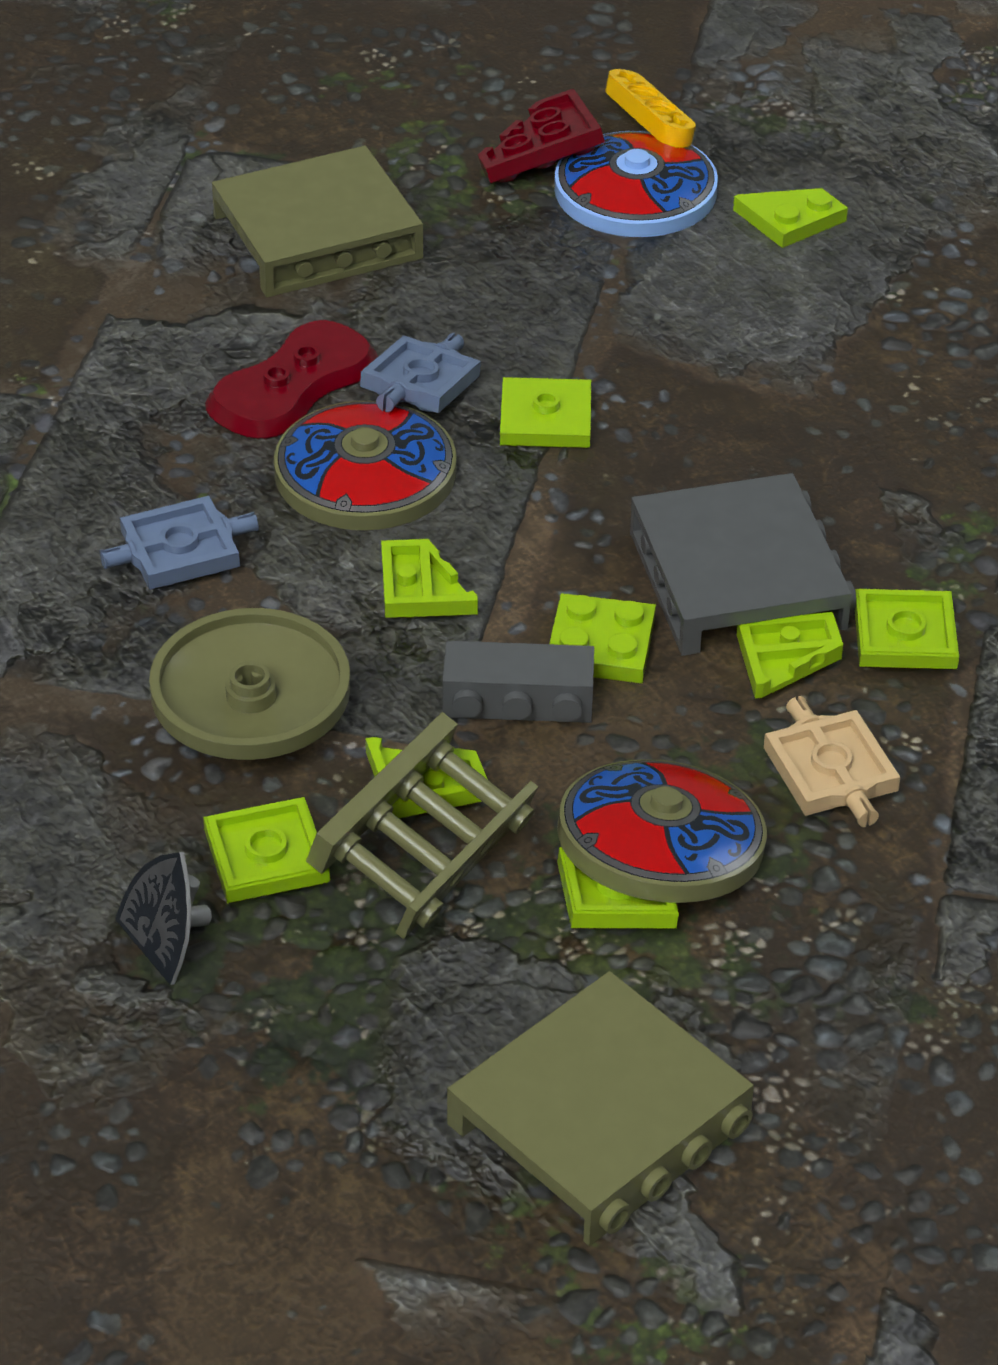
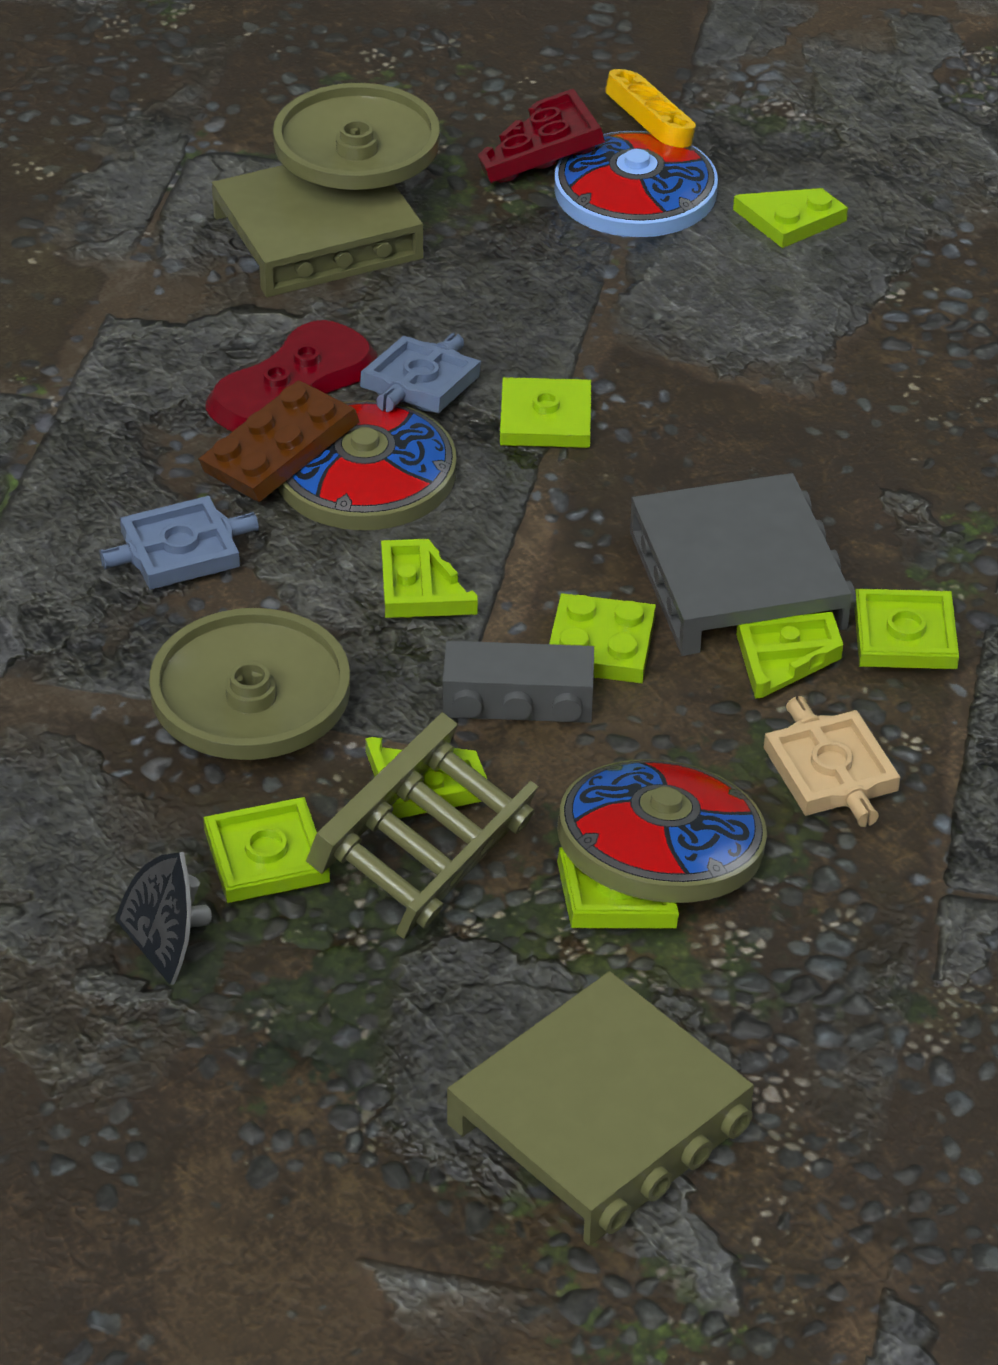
none -> reddish brown plate [198,380,360,502]
none -> olive dish [273,83,440,190]

